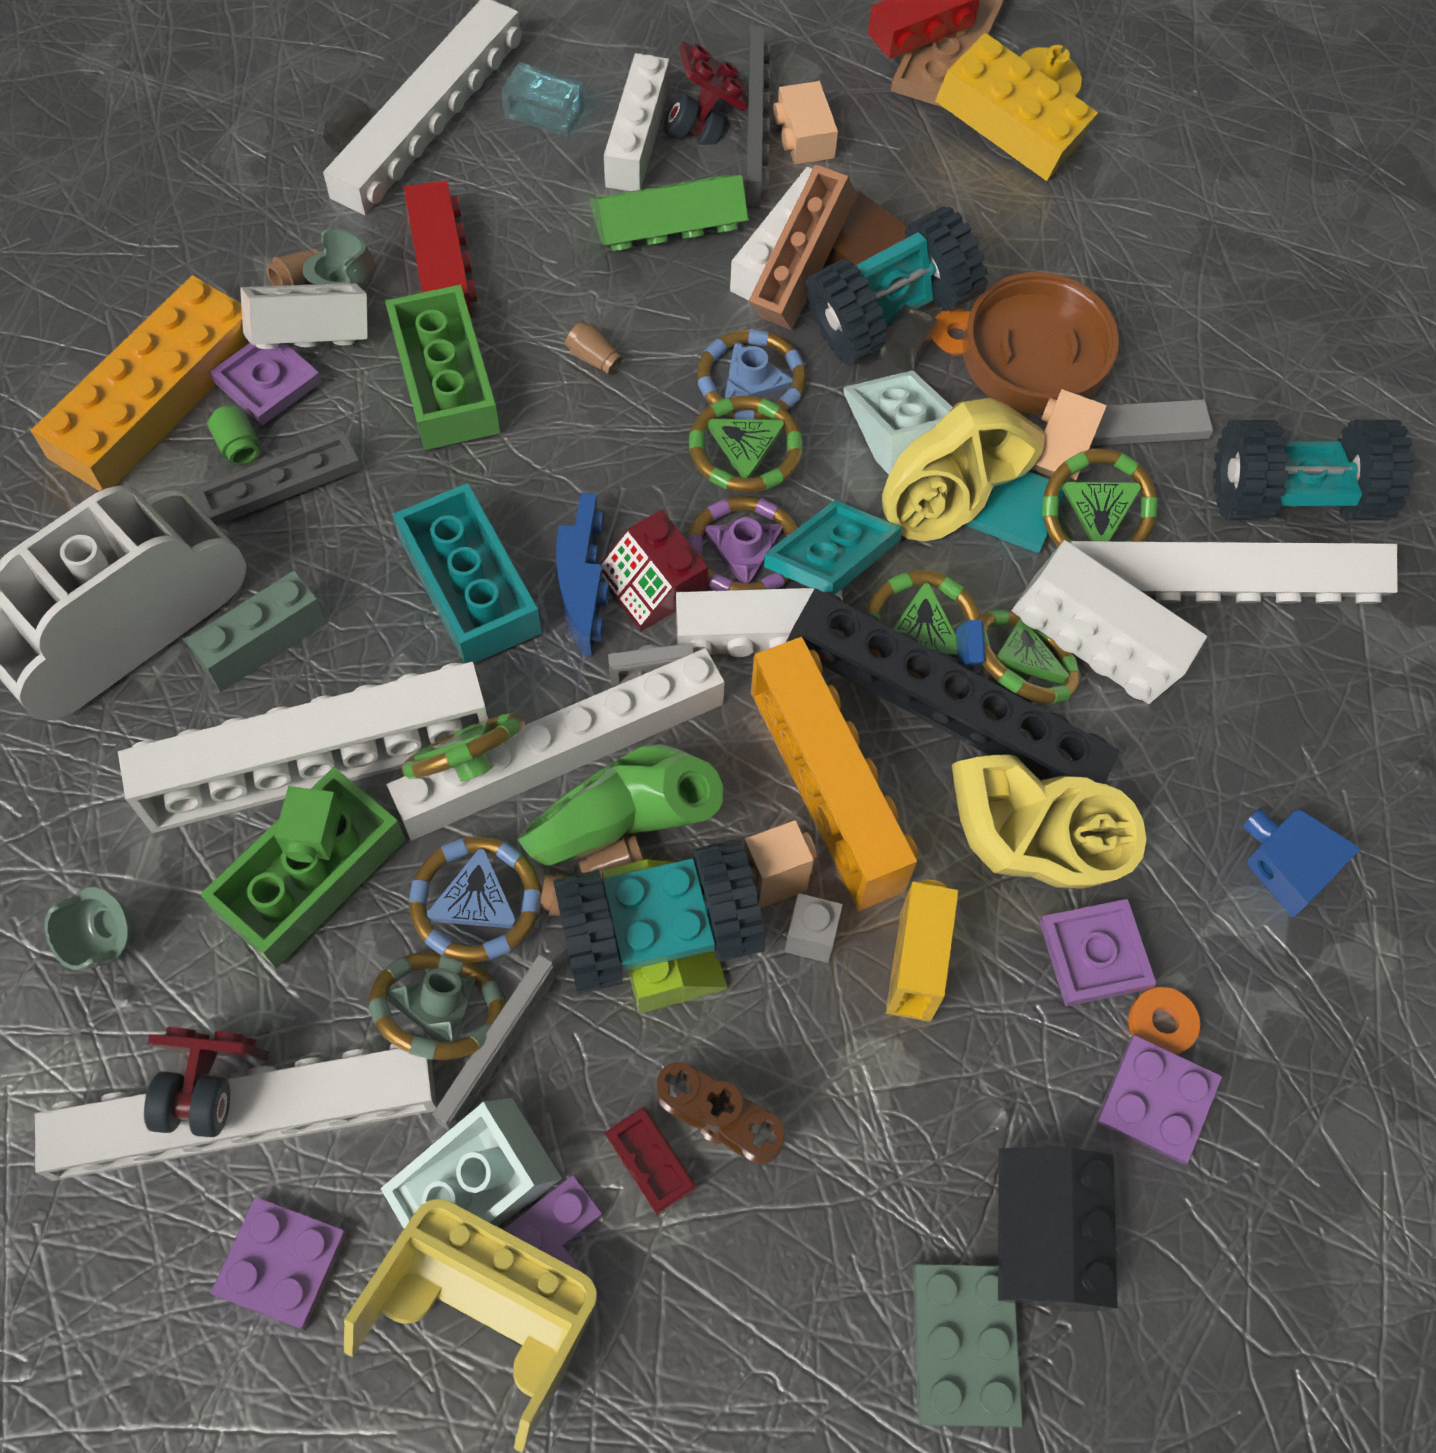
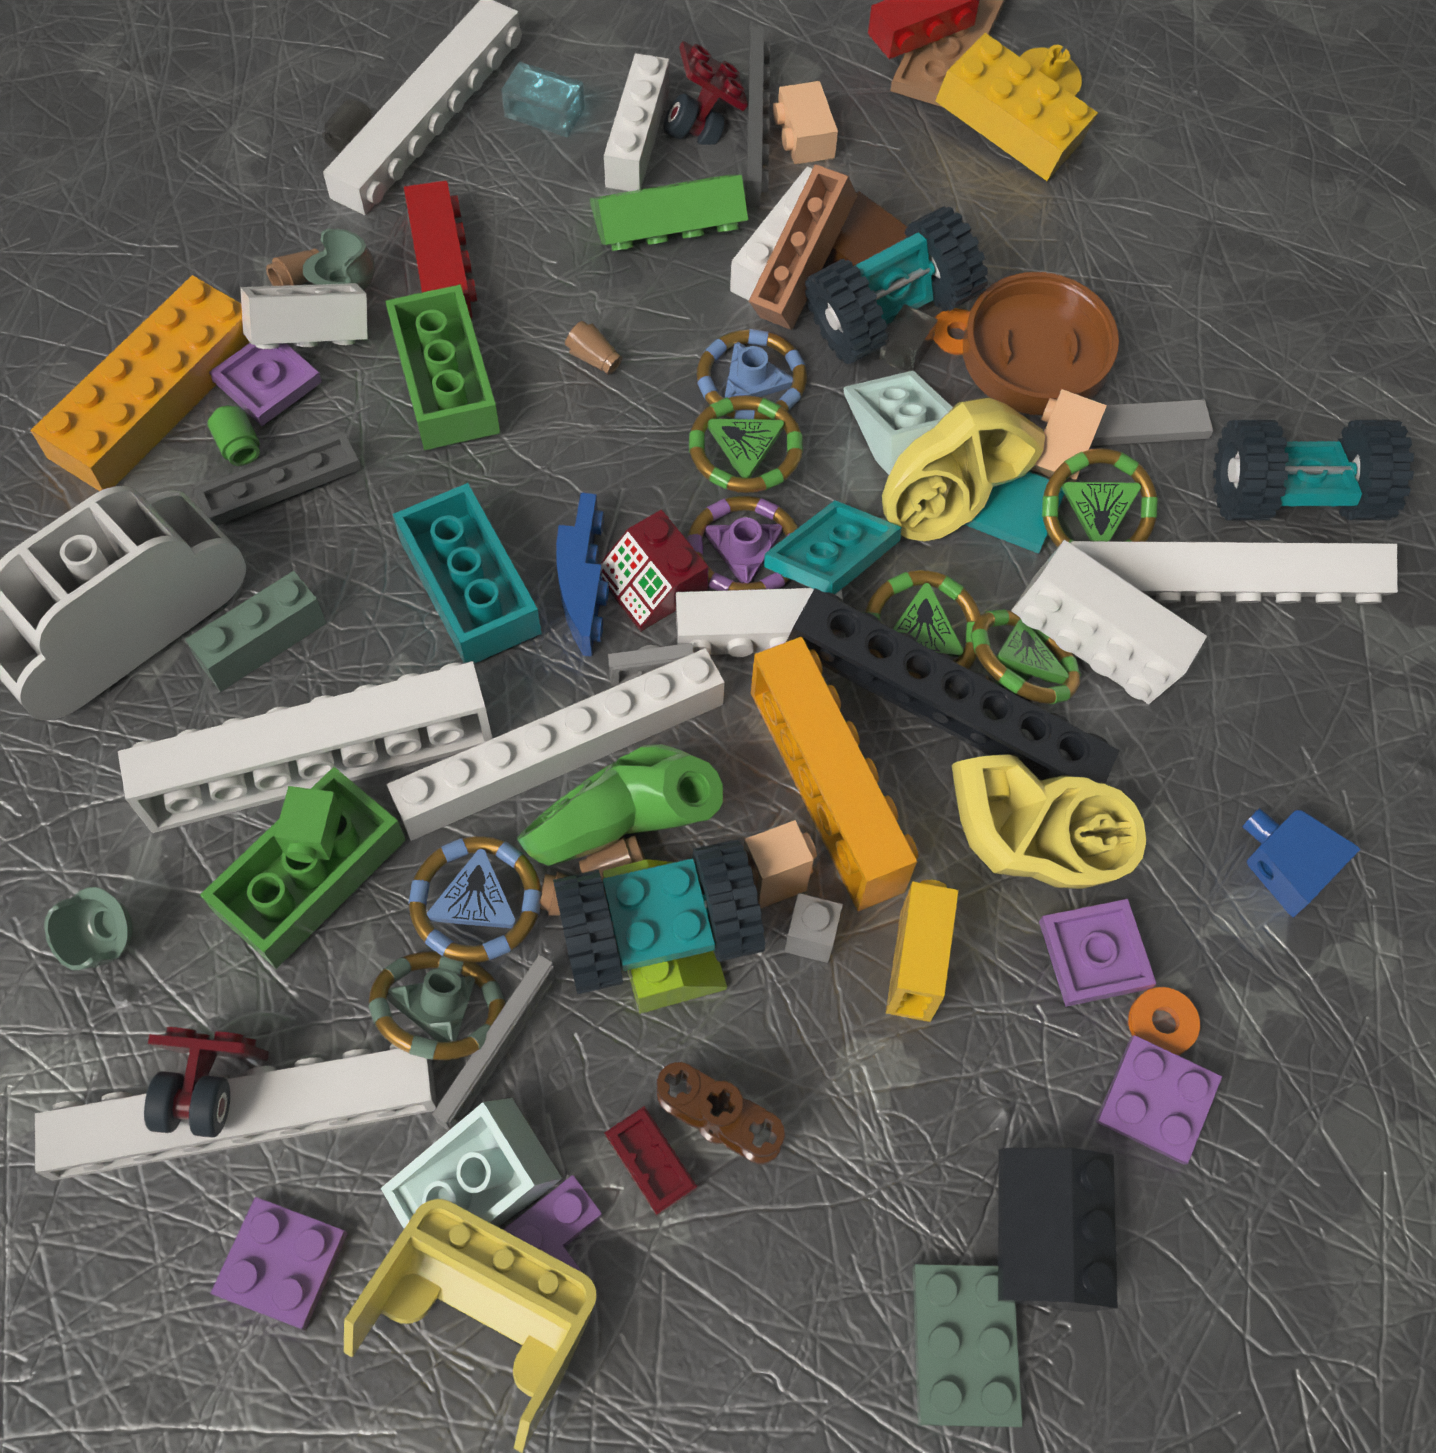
piece [402,712,525,782] -> none
blue tile [956,620,985,670] -> none

